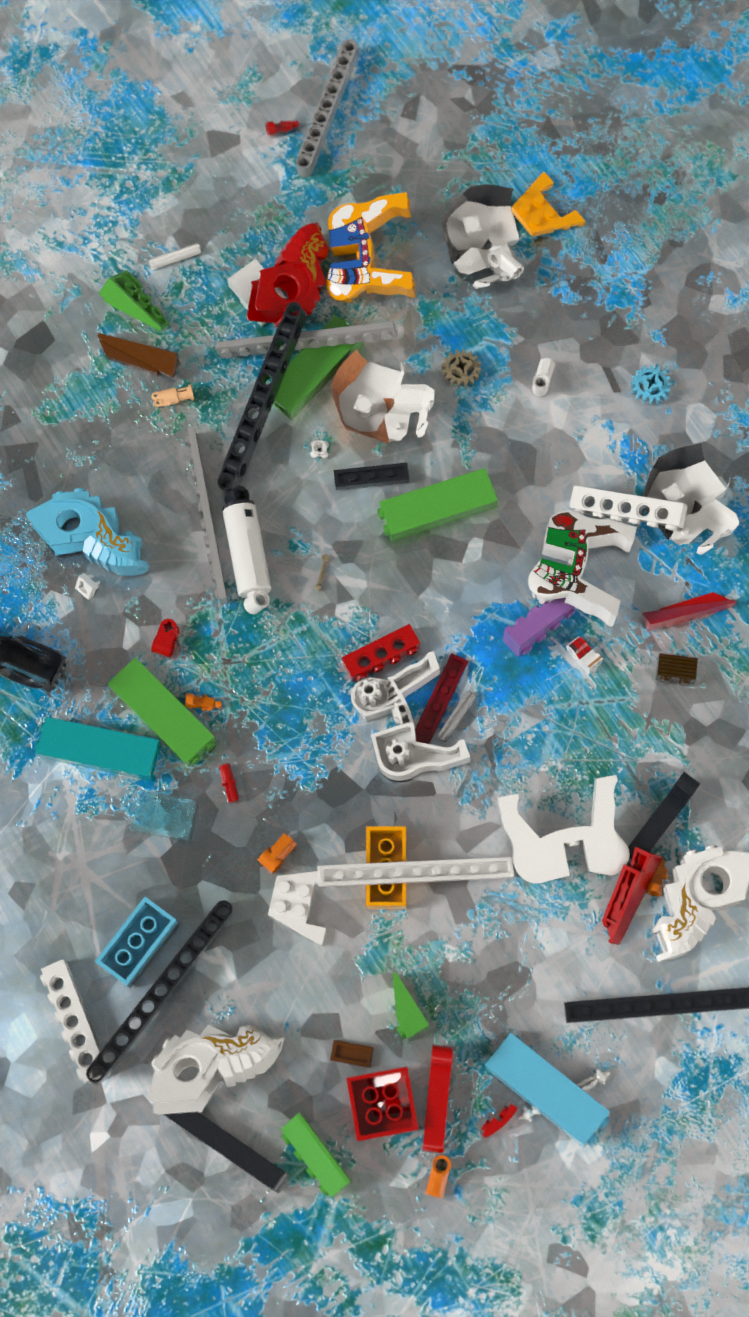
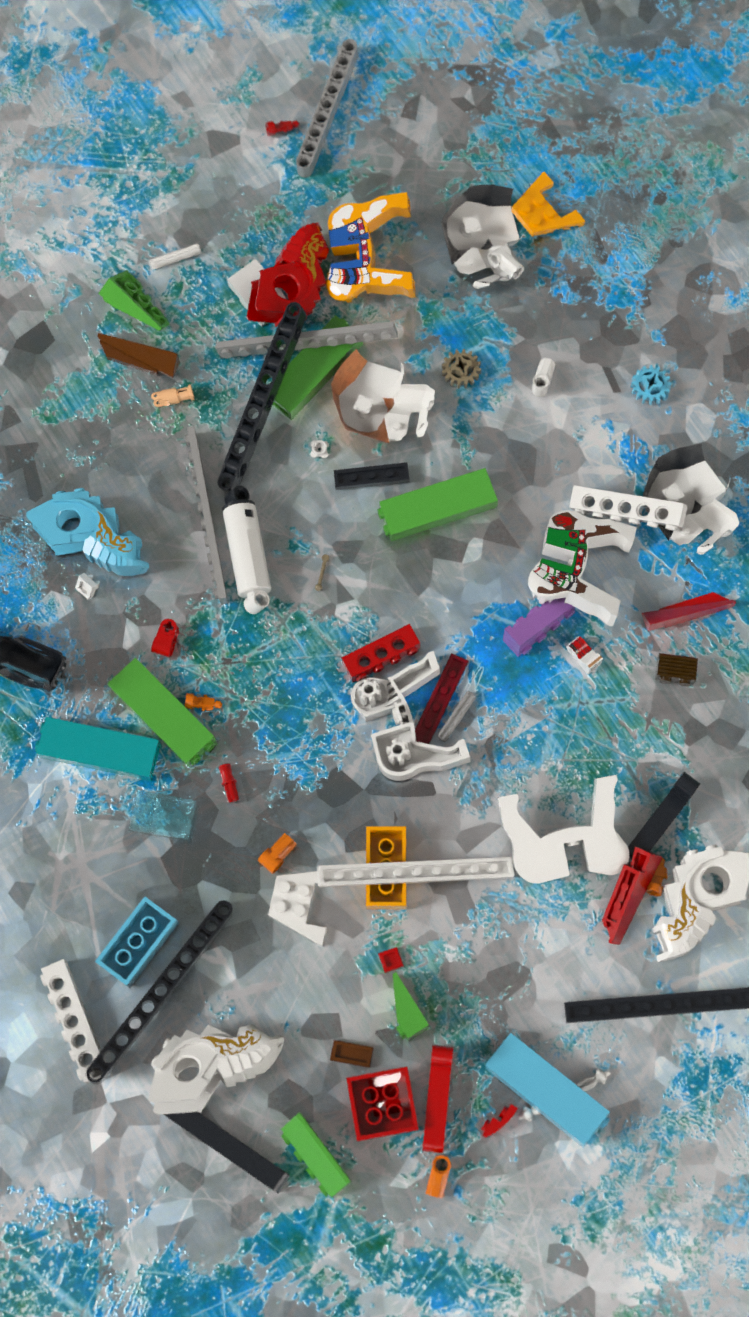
none -> red tile [378,947,404,973]

